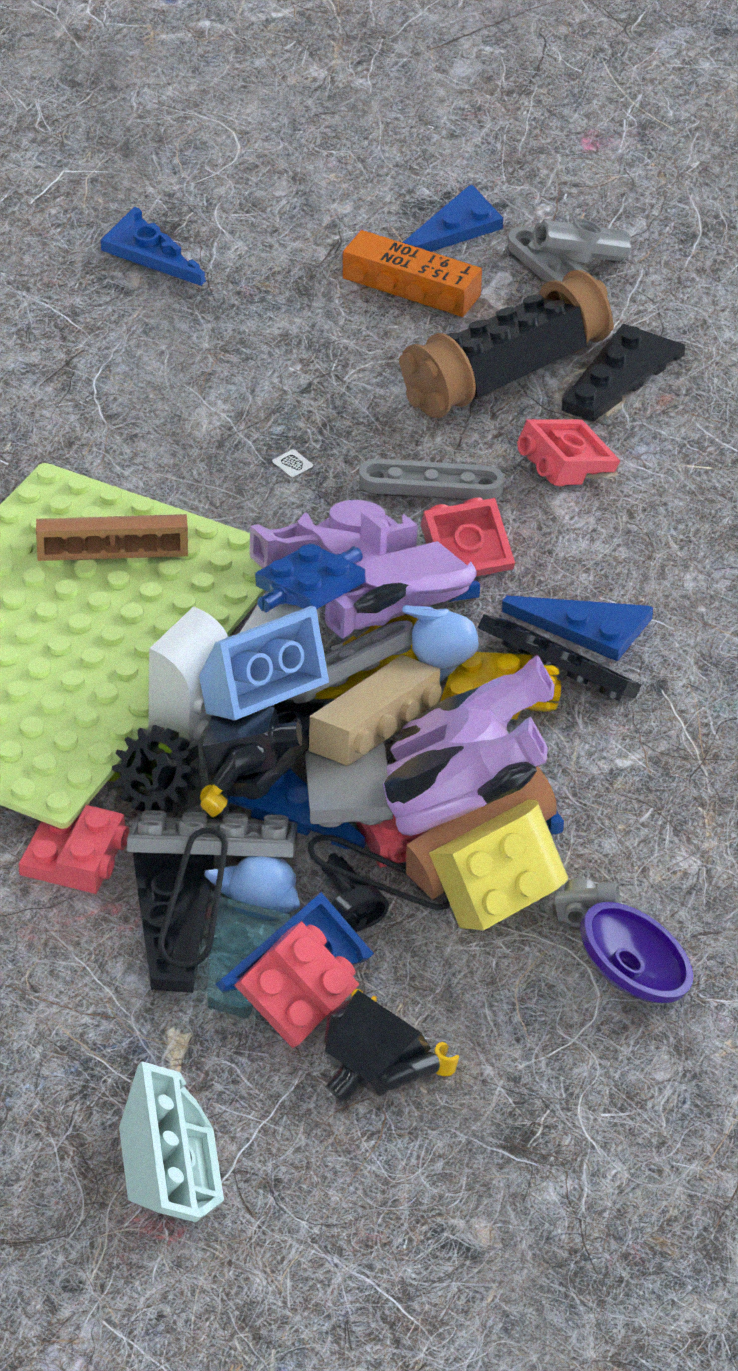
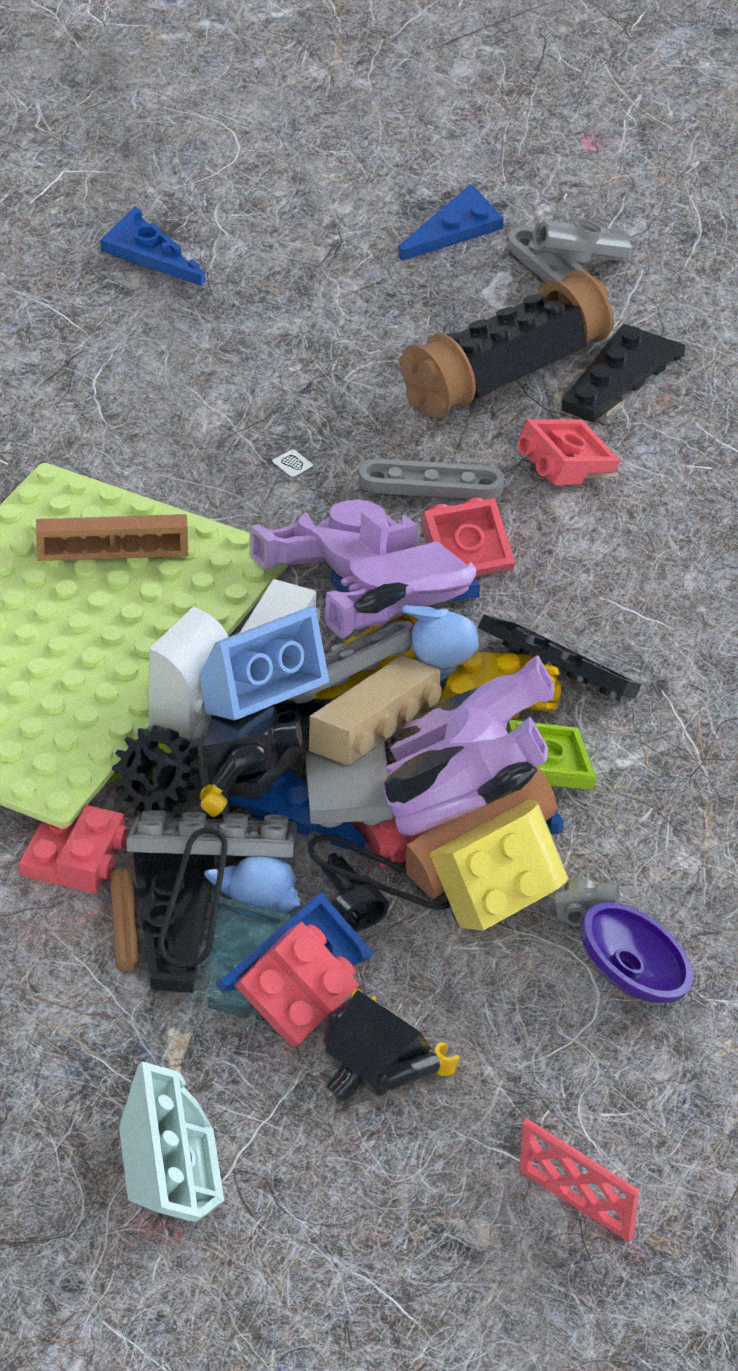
blue plate [255,543,366,613] -> none
orange brick [343,230,482,317] -> none
blue wing [502,595,653,661] -> none
none -> medium nougat axle [110,867,139,972]
none -> lime tile [506,720,597,790]
none -> coral window [519,1118,640,1242]

